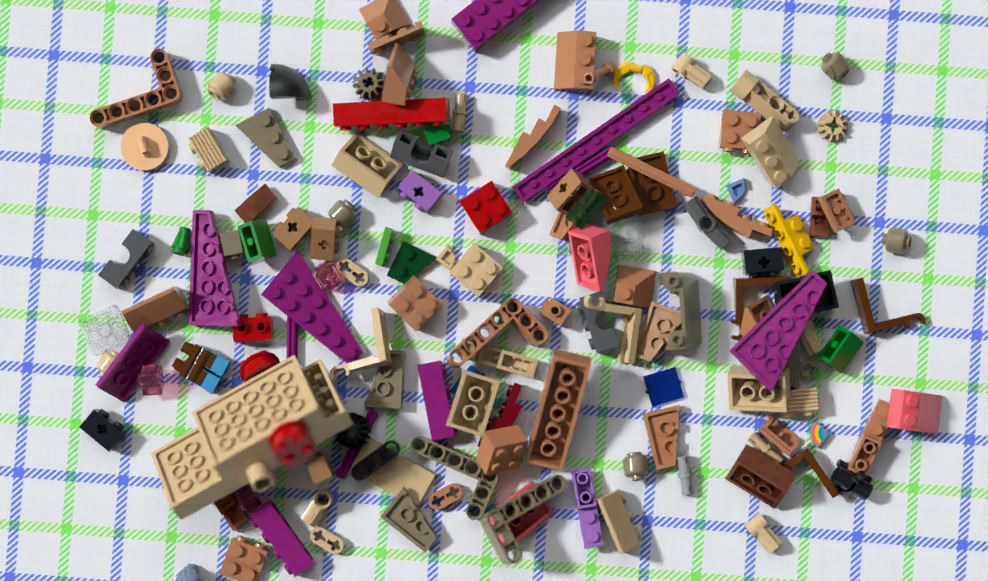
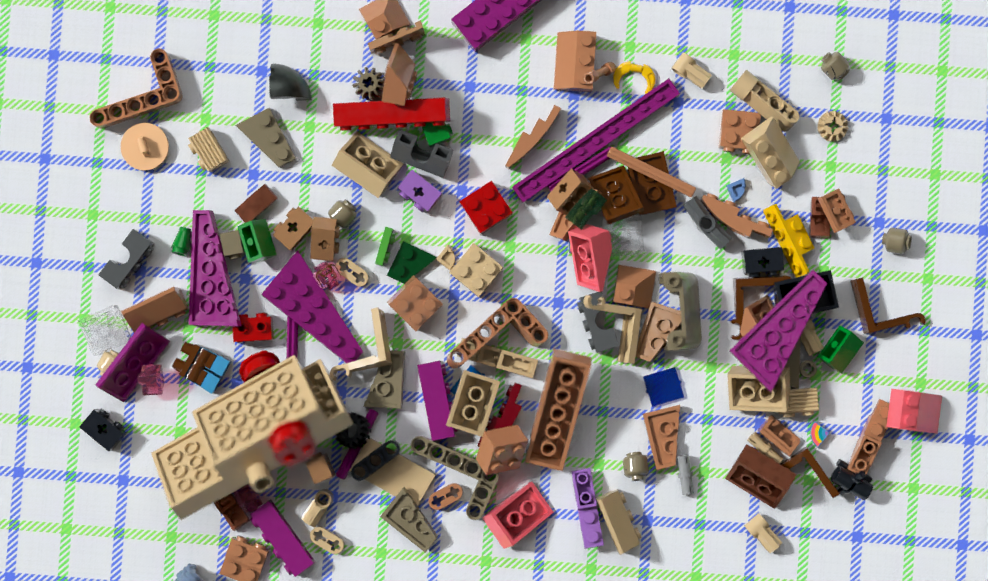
tan head [208,72,236,101] -> none
tan pin [452,93,468,133] -> none
dark tan beam [481,475,566,565] -> none
nougat brick [540,298,571,326] -> none

